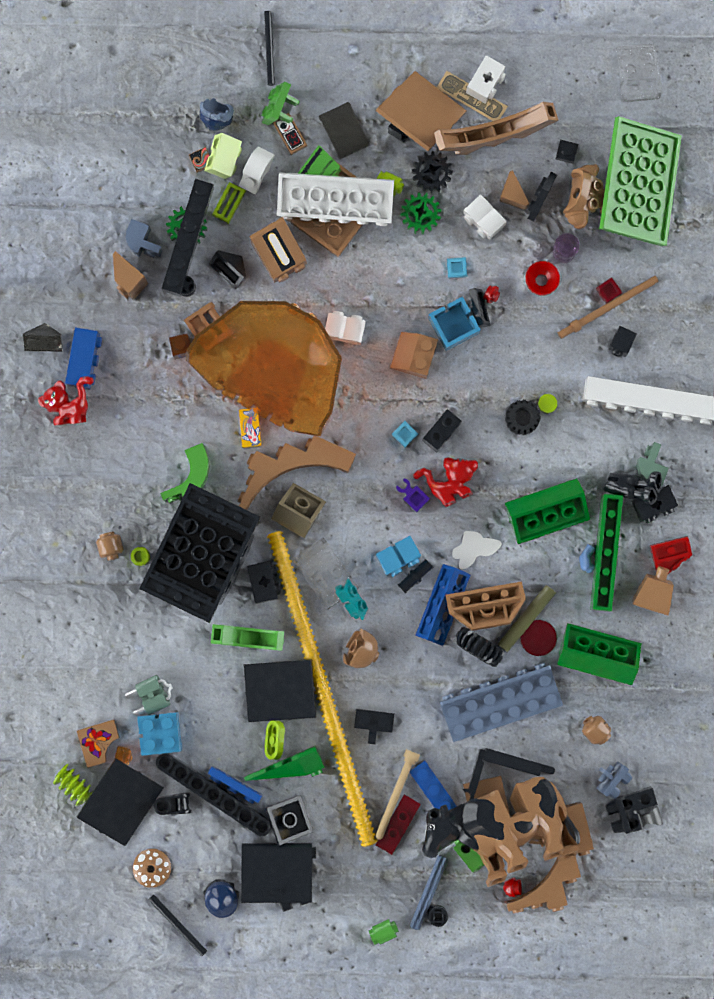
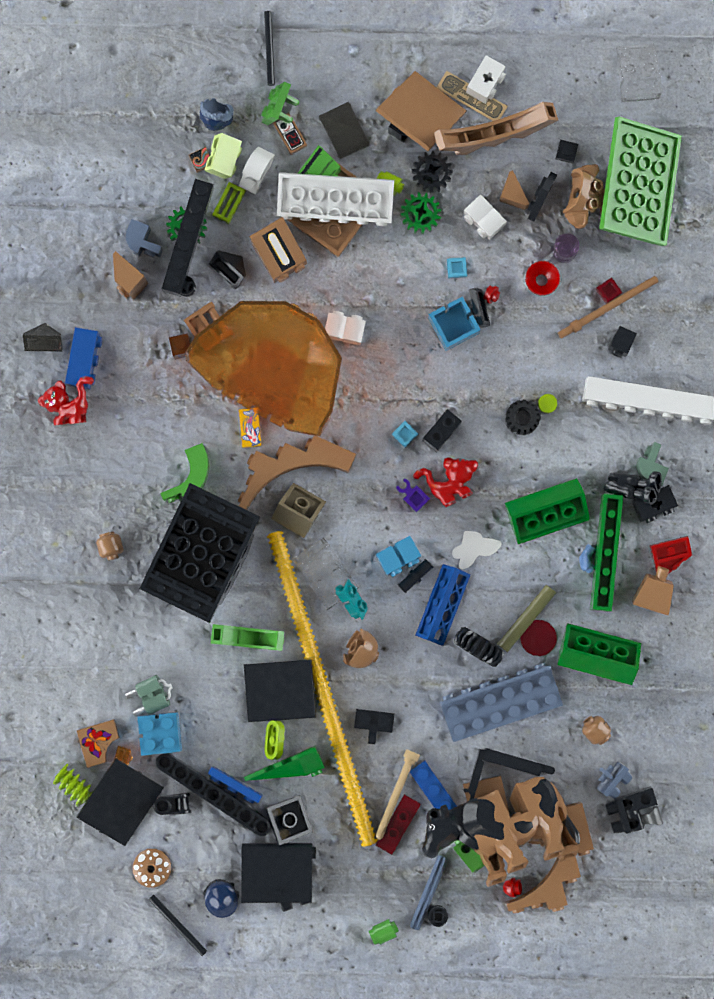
lime tile [131,547,150,566] -> none
black brick [247,561,281,604] -> none
medium nougat slope [390,332,438,379] -> none
medium nougat wedge [445,581,526,631] -> none

